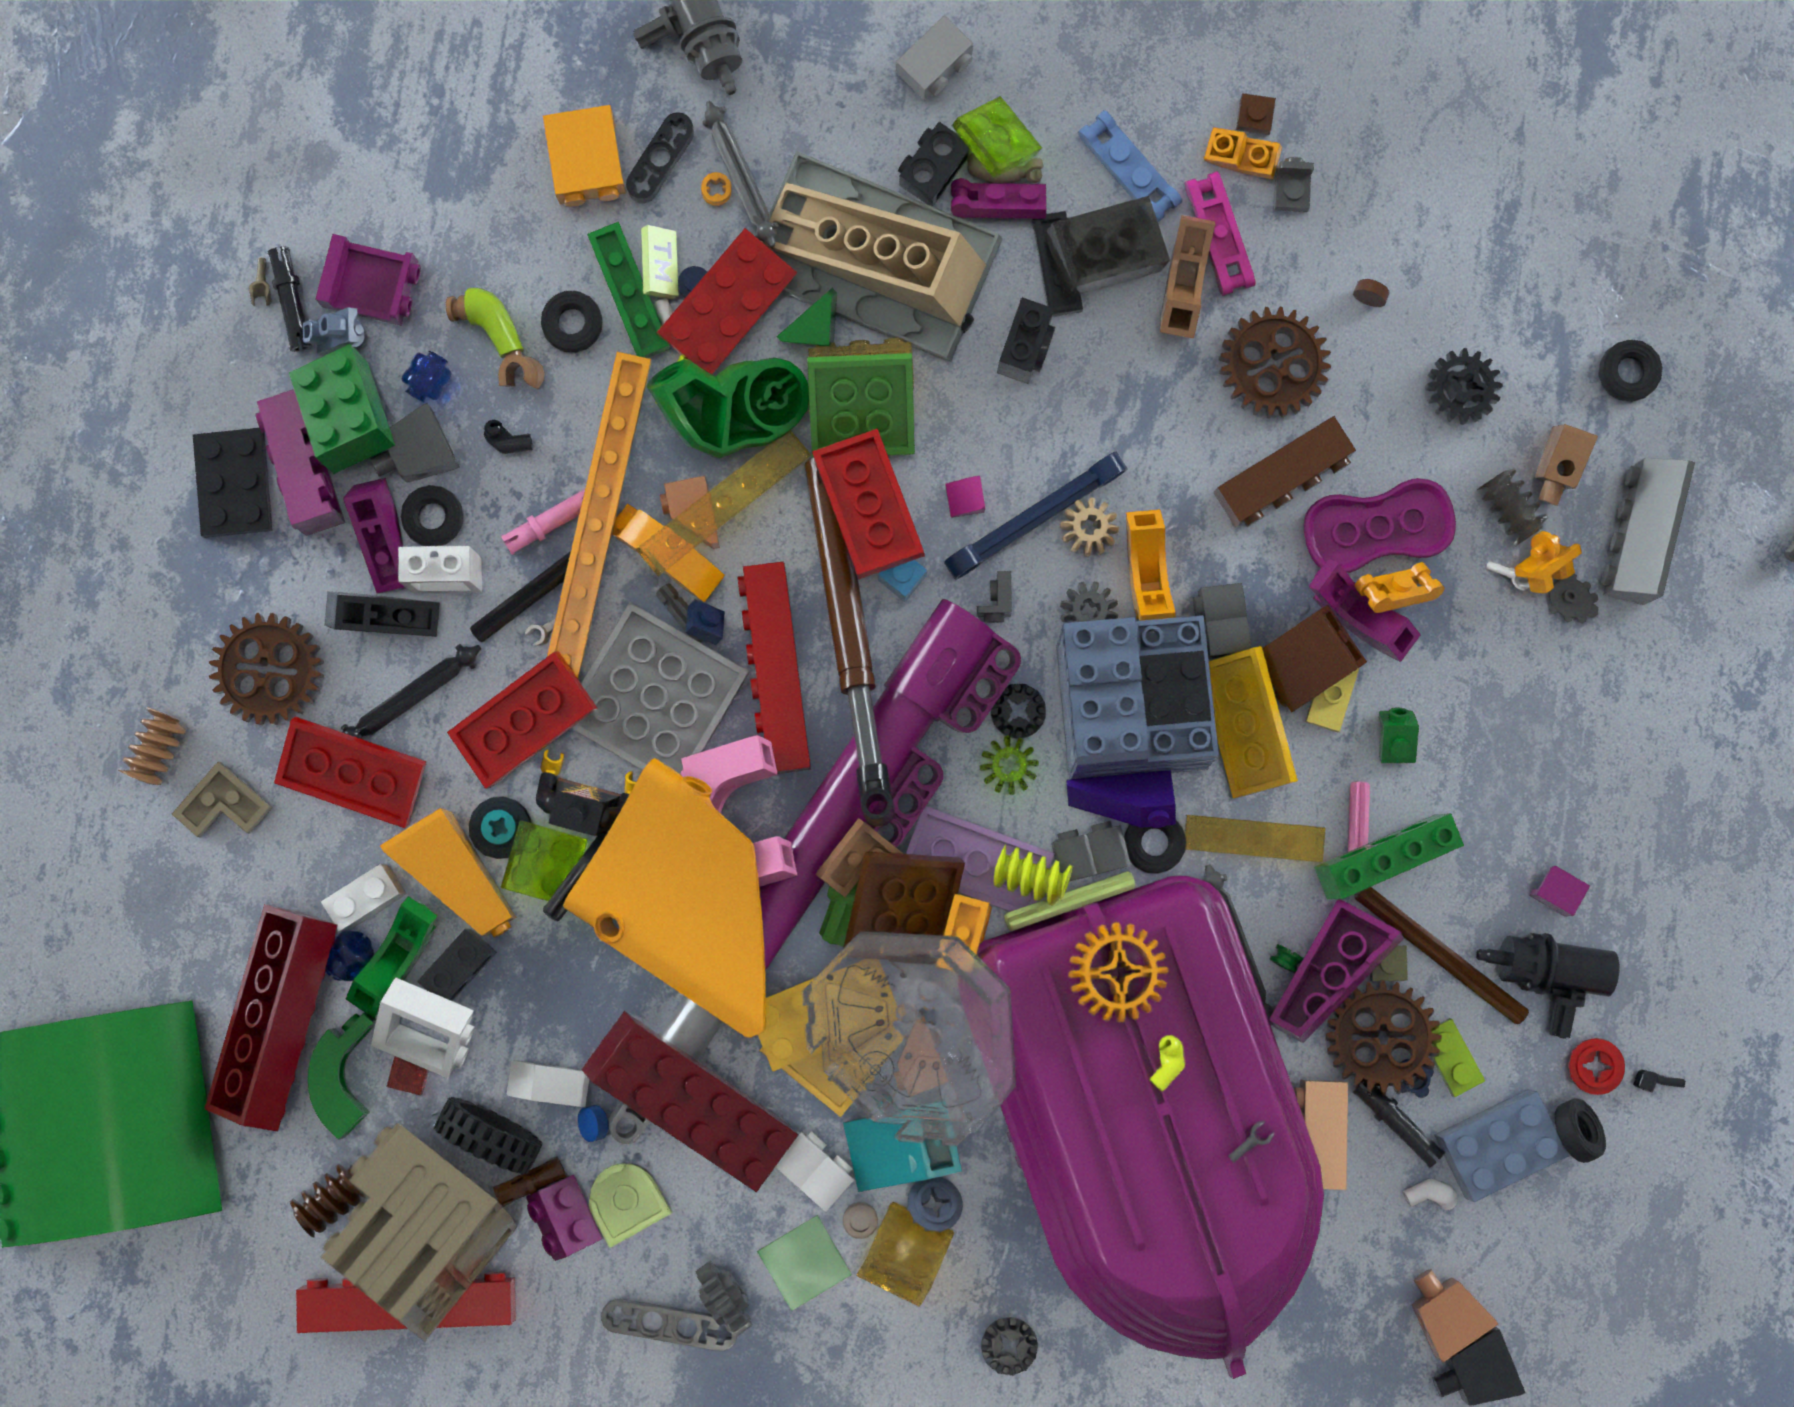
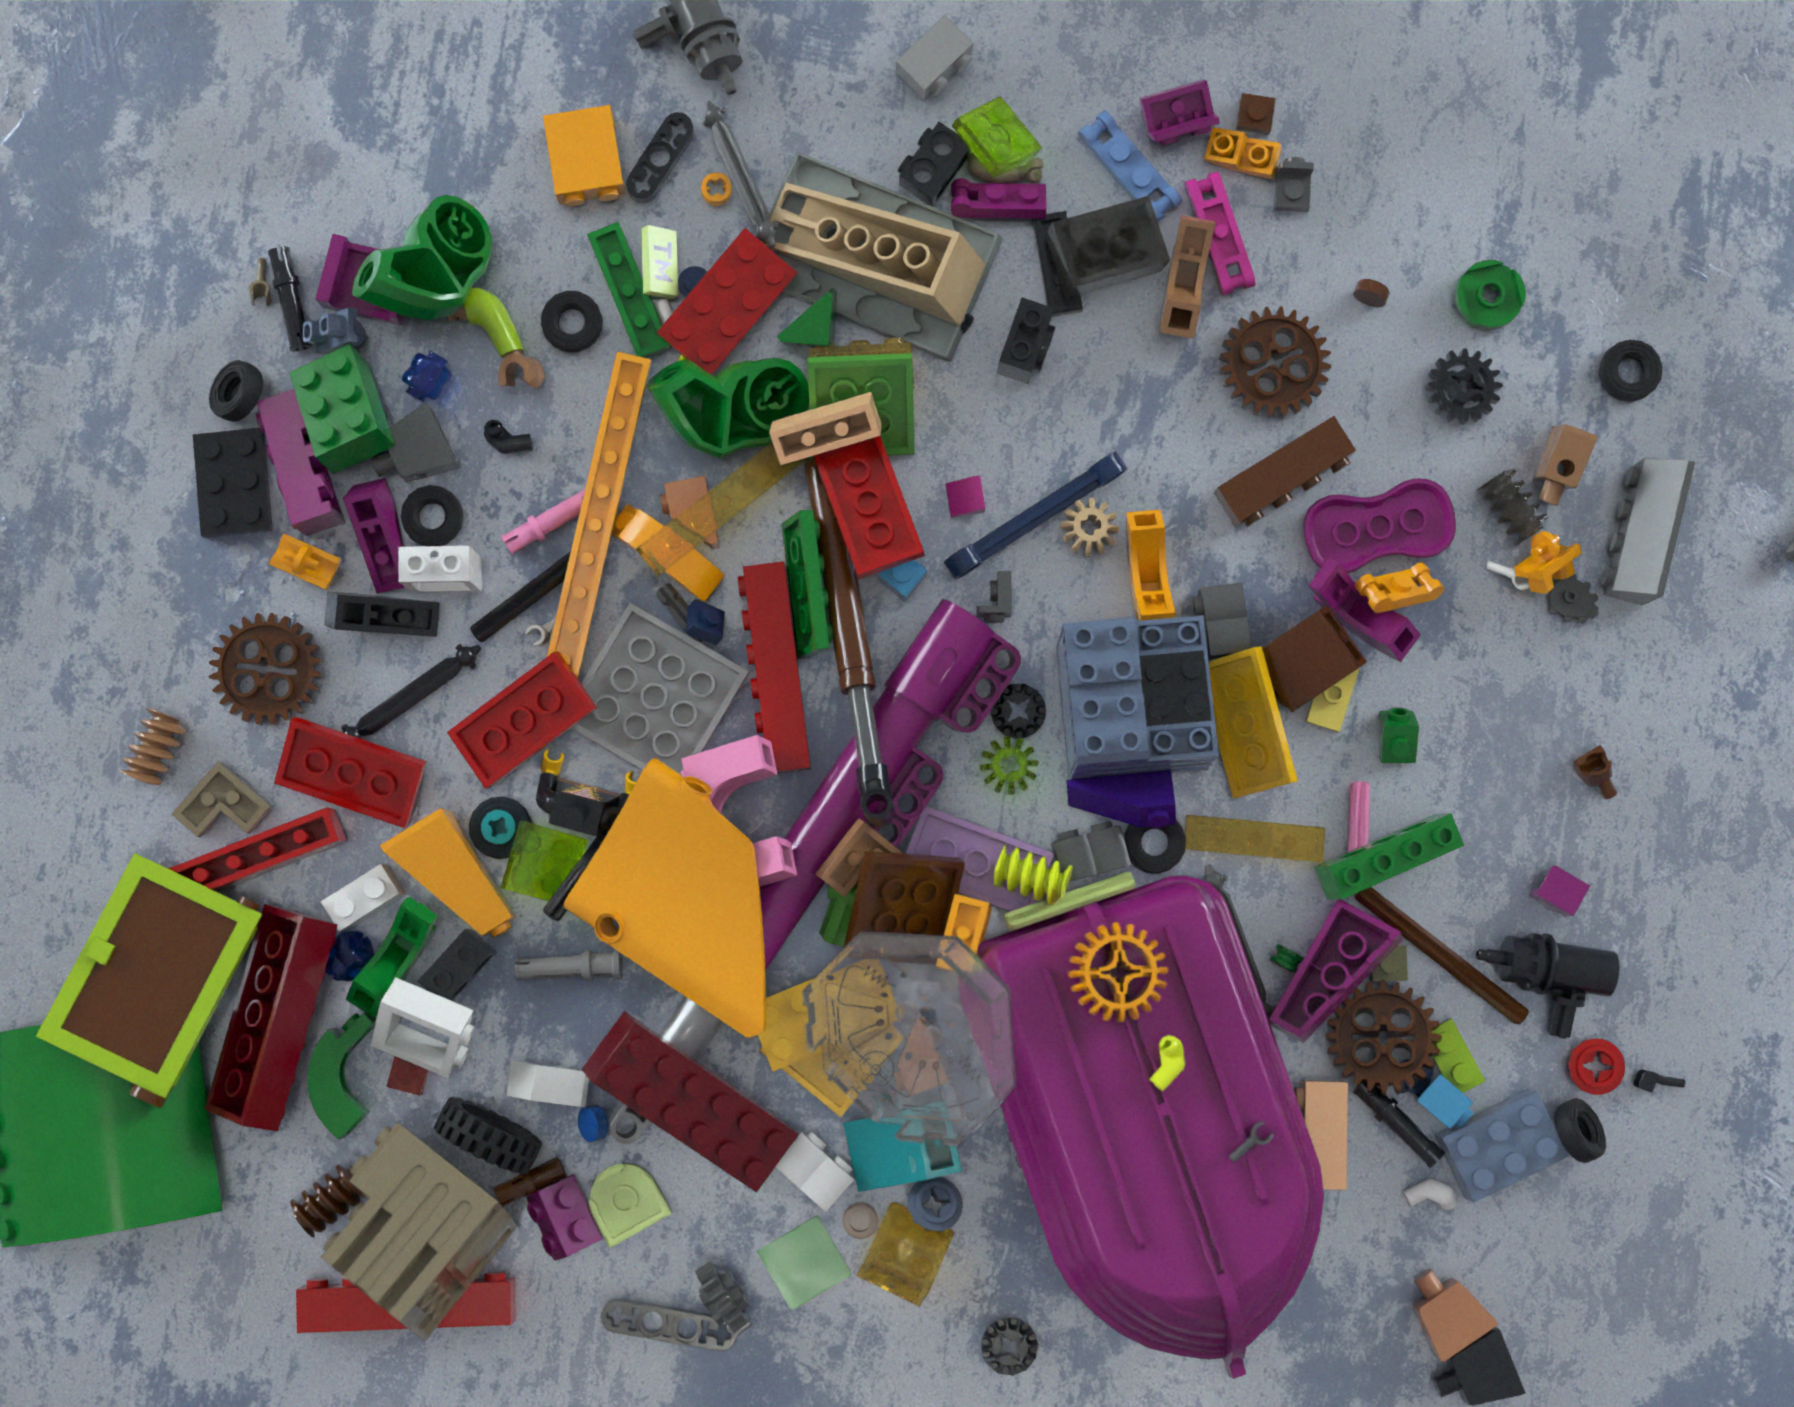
dark grey gear [1060,581,1118,622] -> none
none -> reddish brown door [36,853,263,1109]
none -> red brick [168,807,347,892]
none -> black tyre [209,360,263,422]
none -> light orange hips [269,533,342,591]
none -> green piece [352,195,492,320]
none -> light grey pin [515,949,623,981]
none -> light nougat brick [769,392,882,465]
none -> green plate [781,510,833,659]
none -> magenta bracket [1139,79,1220,145]
none -> dark azure brick [1416,1074,1473,1129]
none -> green plate [1455,260,1526,330]
none -> reddish brown piece [1573,745,1617,799]

